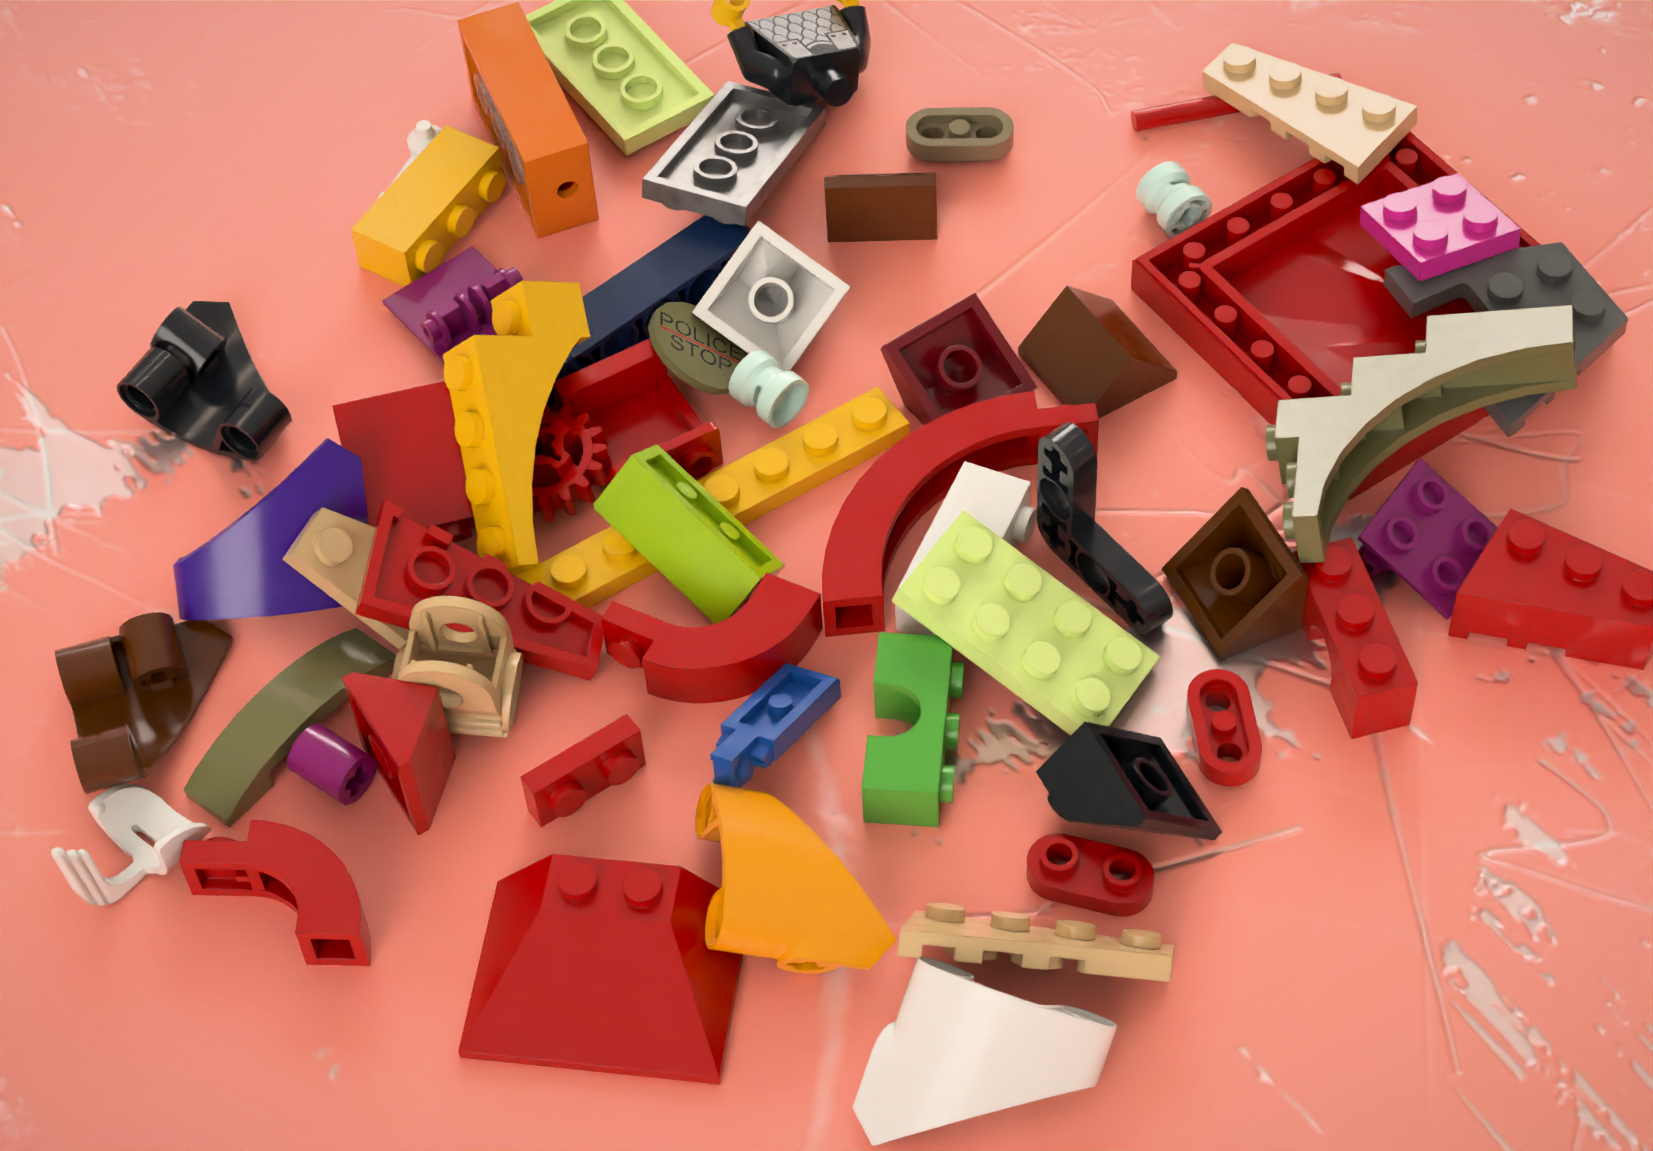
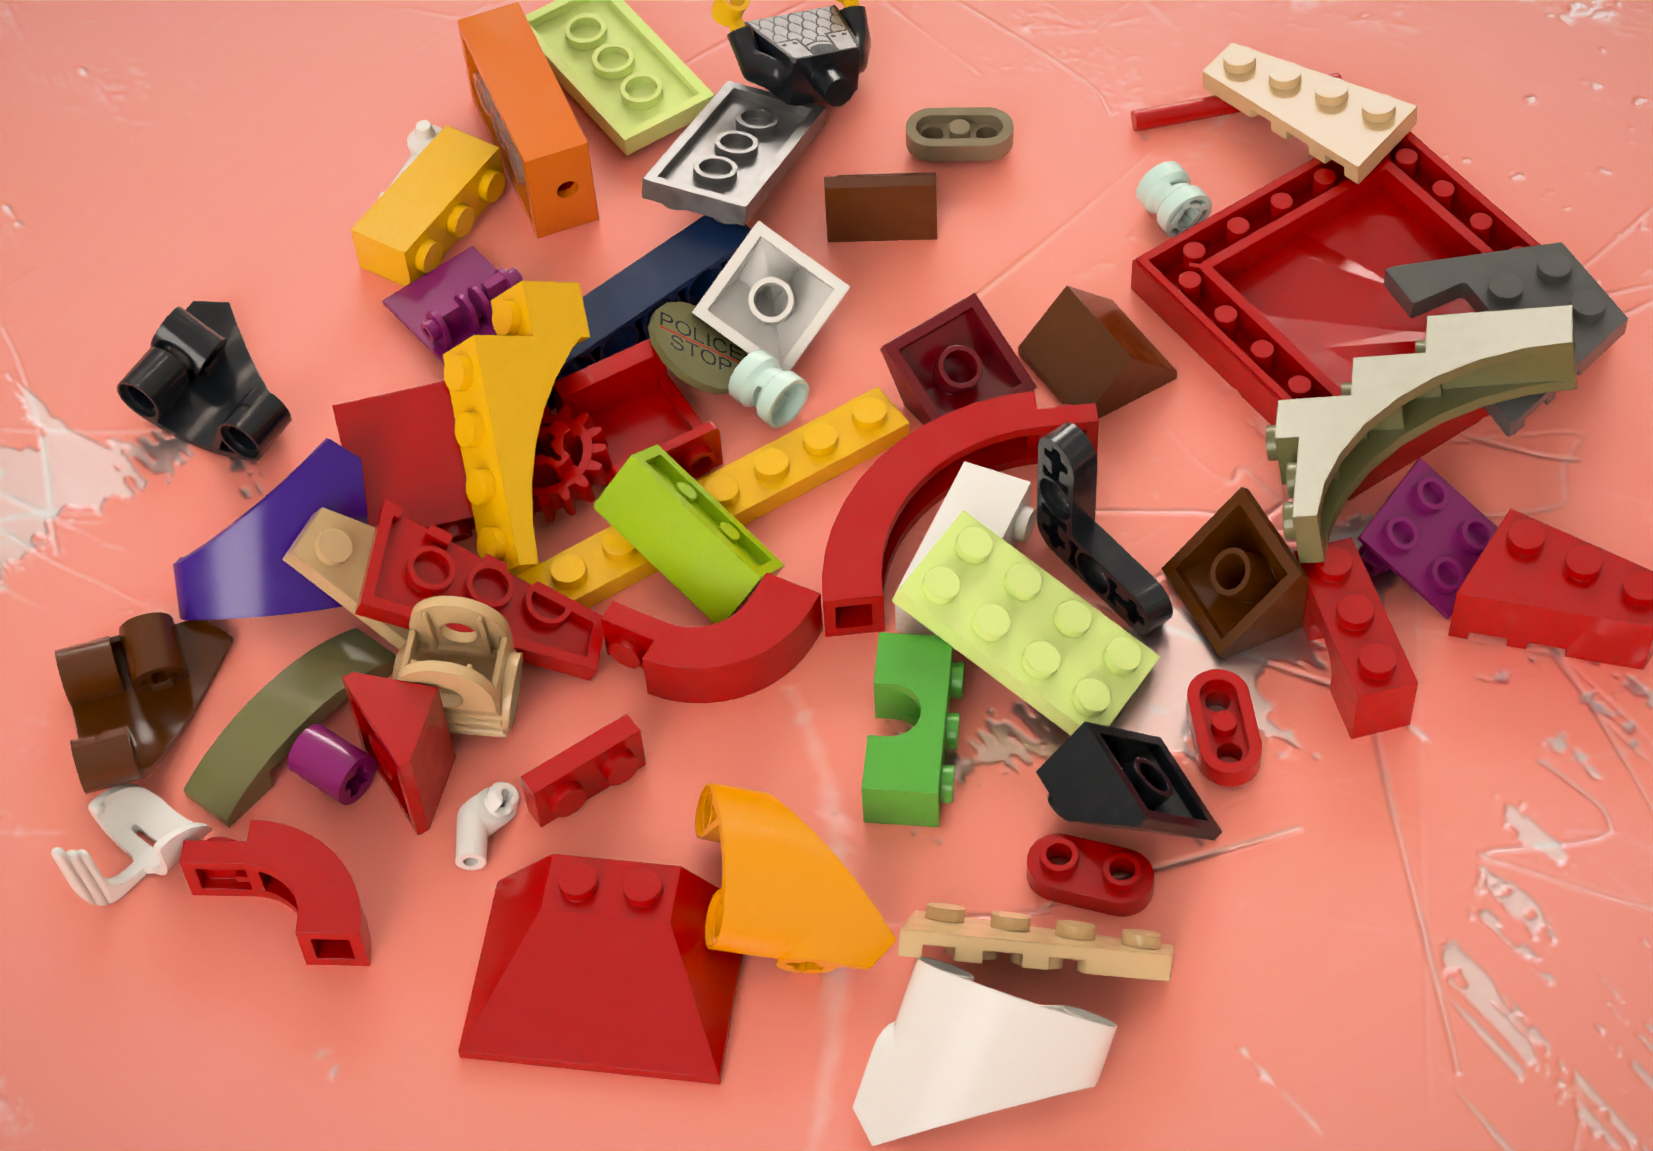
blue hinge [710,663,841,788] -> none
dark pink plate [1360,173,1520,282] -> none
none -> white arm [455,781,520,870]

